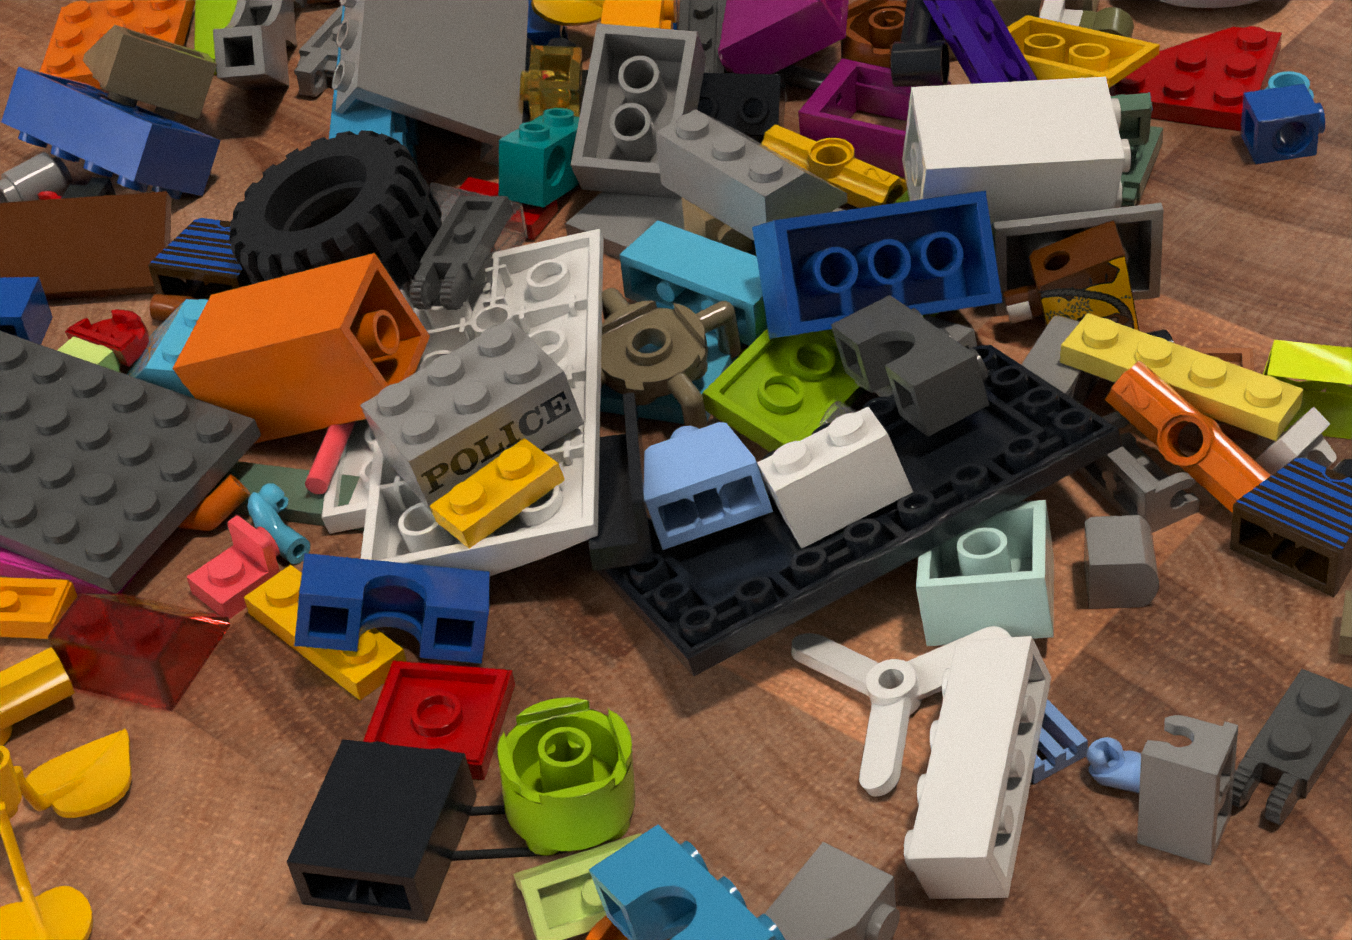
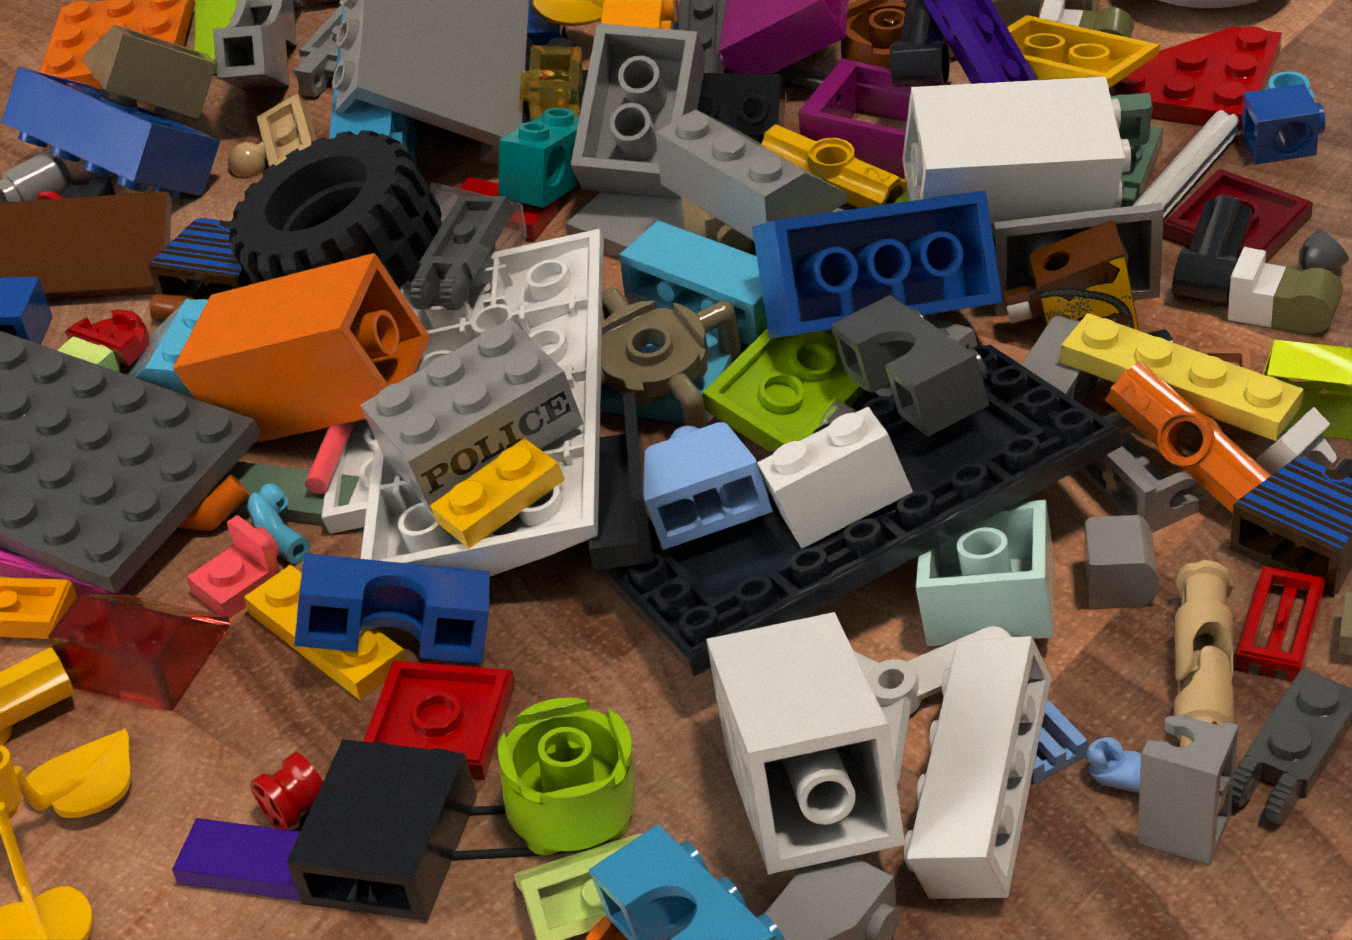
none -> dark purple tile [172,818,301,901]
none -> tan plate [228,93,317,178]
none -> red wheel [250,752,323,831]
none -> white brick [706,612,905,875]
none -> white axle [1133,110,1239,218]
none -> dark red tile [1163,169,1313,263]
none -> black piece [1172,195,1252,307]
none -> tan piece [1174,560,1234,747]
none -> leg [1228,247,1343,334]
none -> red tile [1235,566,1326,681]
none -> dark grey hinge [1298,230,1349,274]

